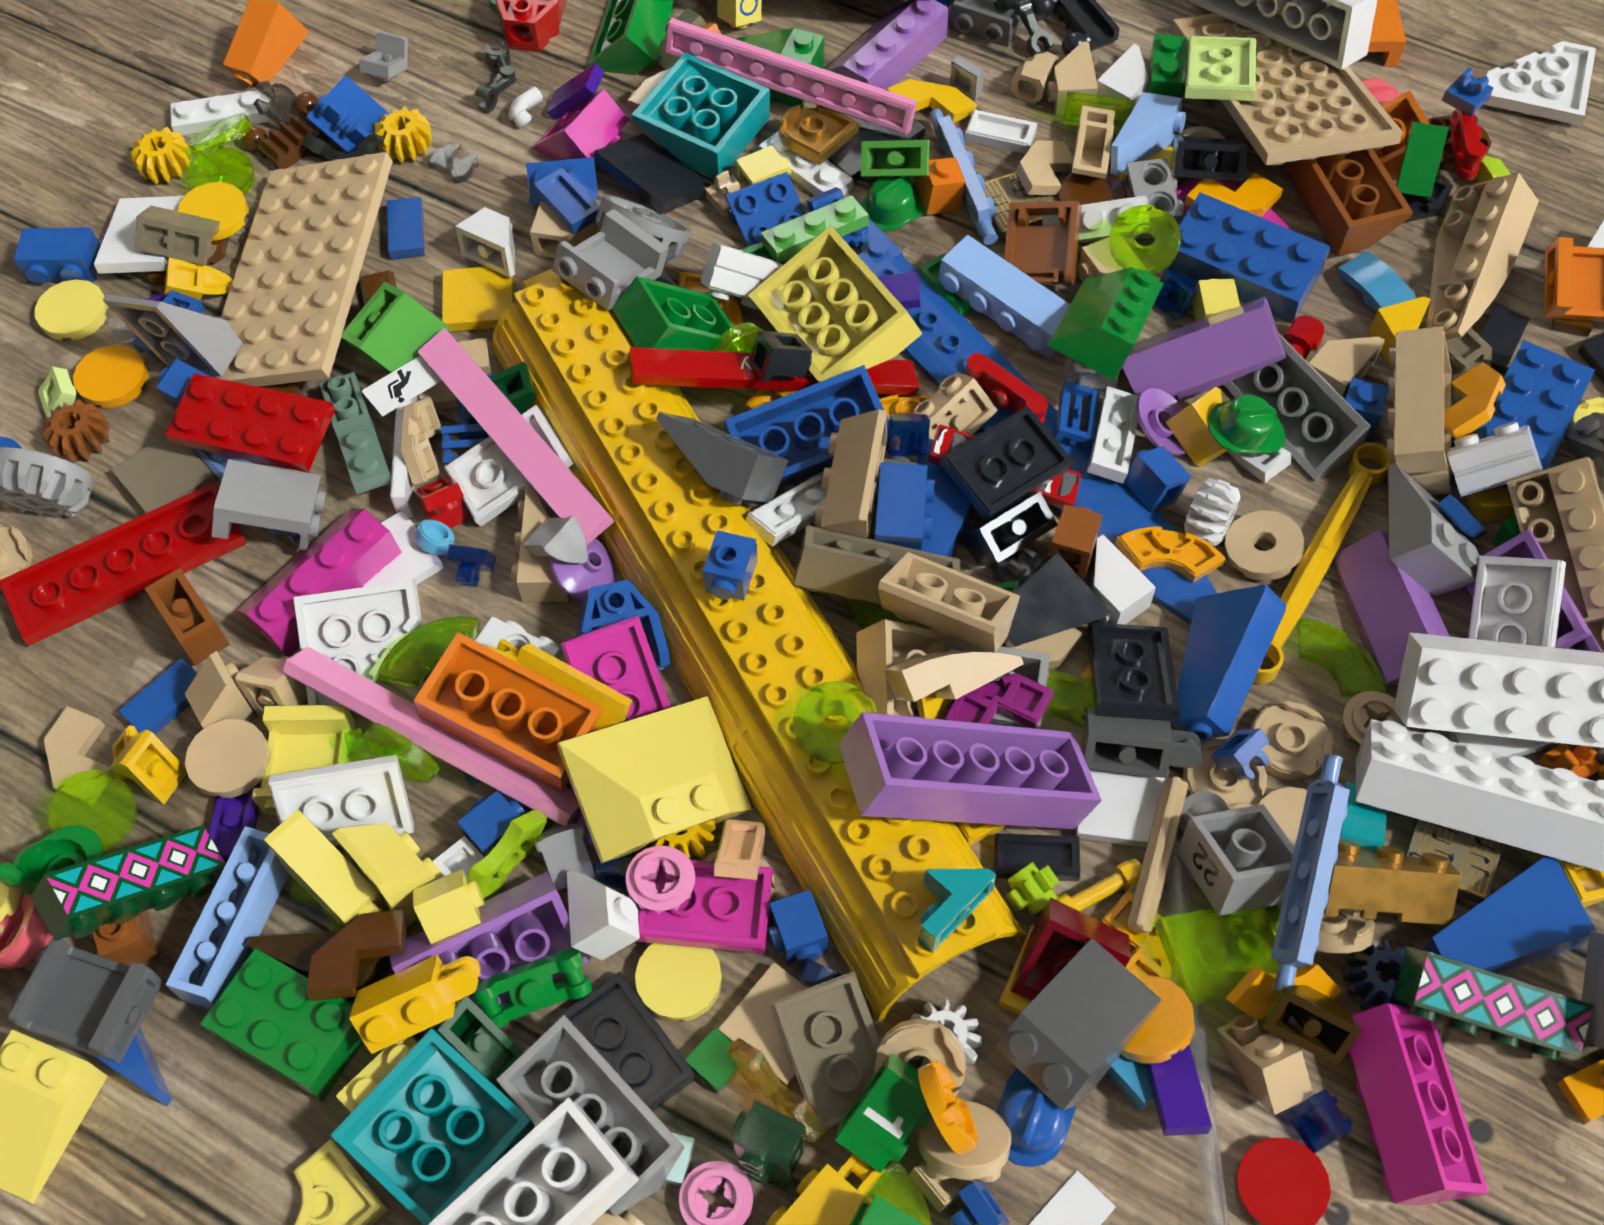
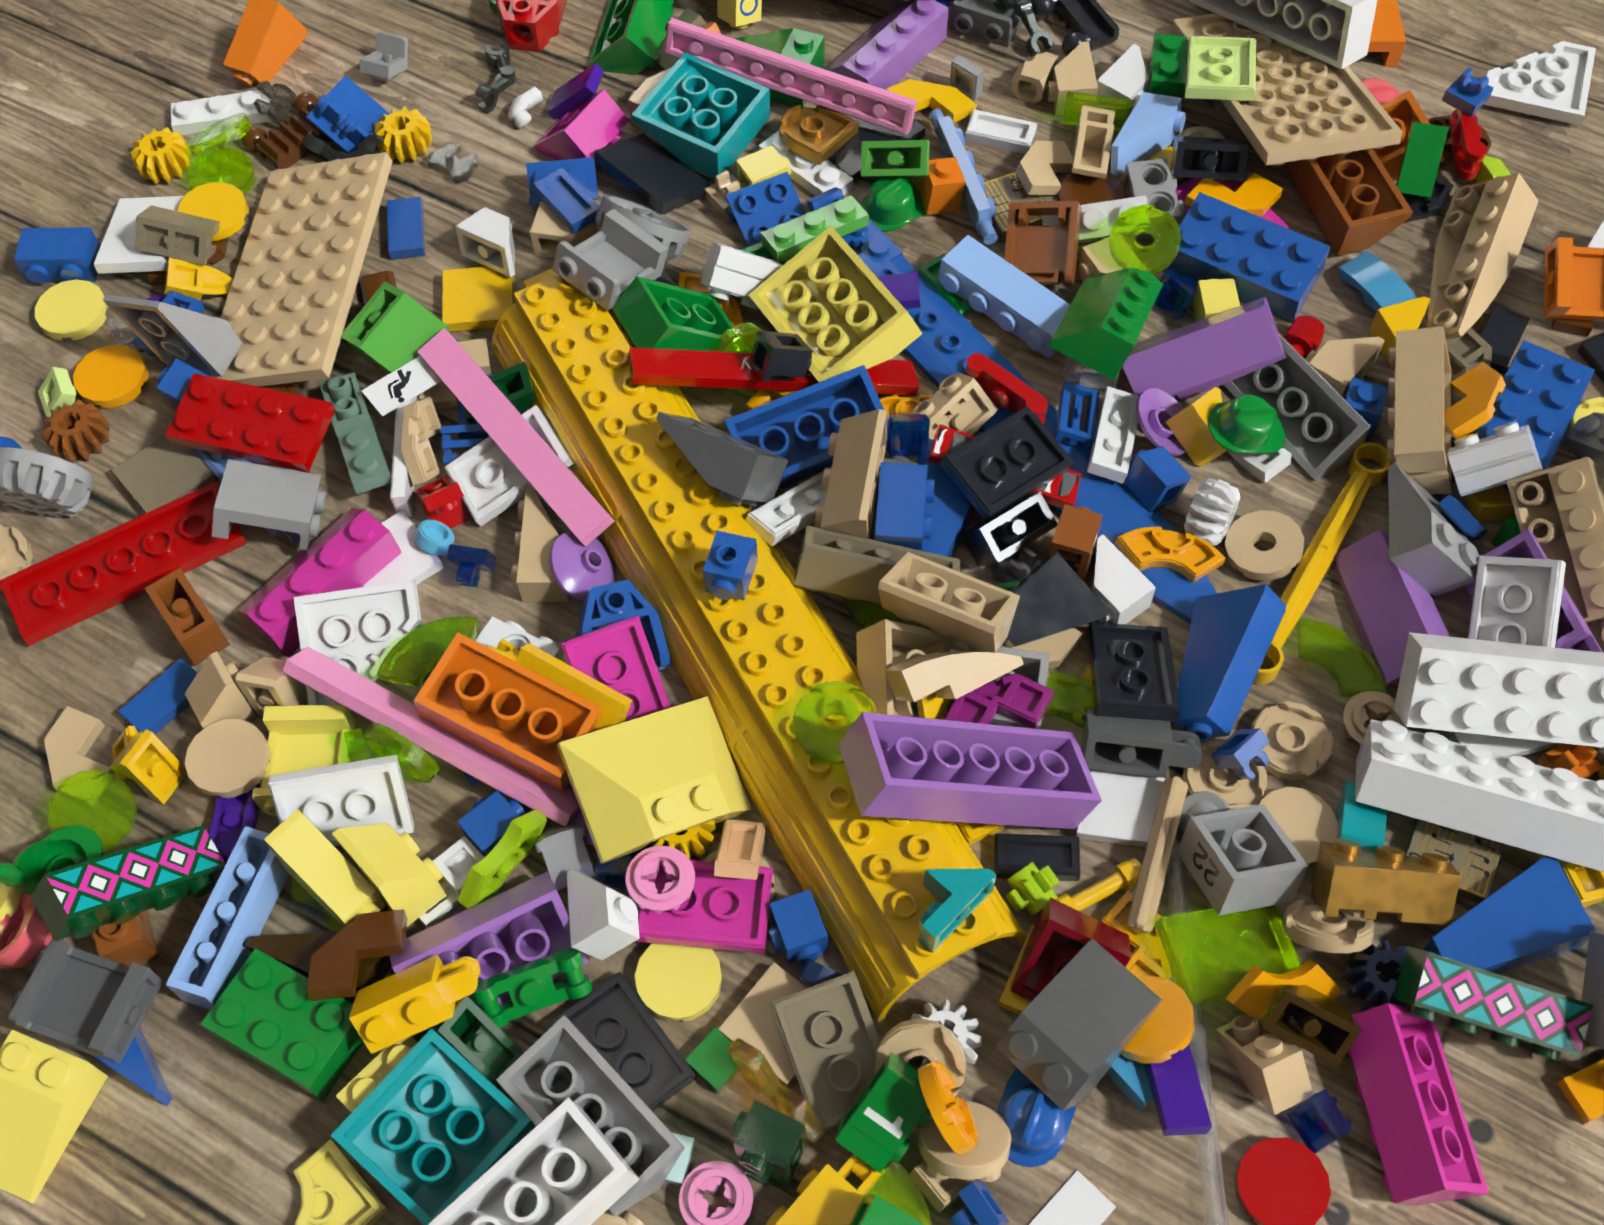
light yellow brick [413,869,485,944] -> none
light grey tile [523,516,587,564] -> none
medium blue plate [1271,754,1350,991] -> none

